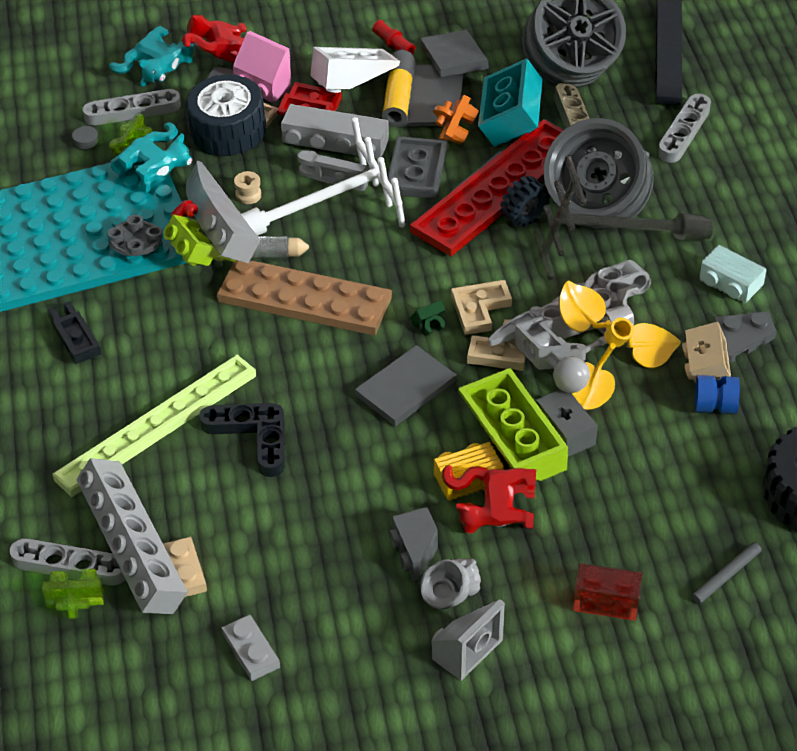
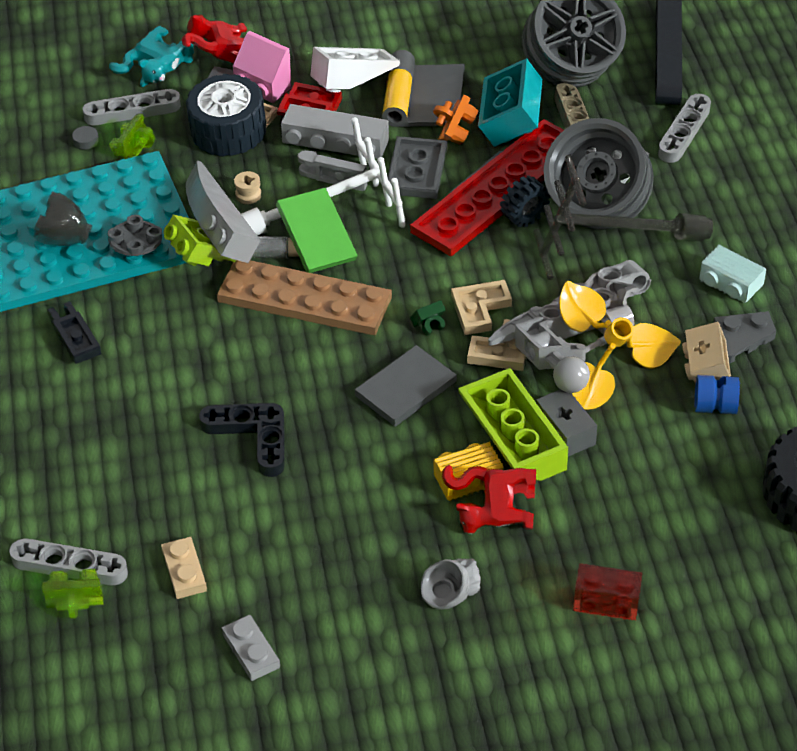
yellowish green tile [53,355,256,497] -> none
light grey brick [77,458,188,614] -> none
teal animal [111,122,192,193] -> none
red arm [171,200,198,218] -> none
red pin [372,20,416,55] -> none
dark grey slope [389,507,438,582] -> none
dark grey tile [420,30,489,77] -> none
light grey slope [431,599,505,681] -> none
dark grey bar [691,542,762,605] -> none
none -> clear smoke piece [34,192,93,247]
none -> bright green tile [276,188,358,273]

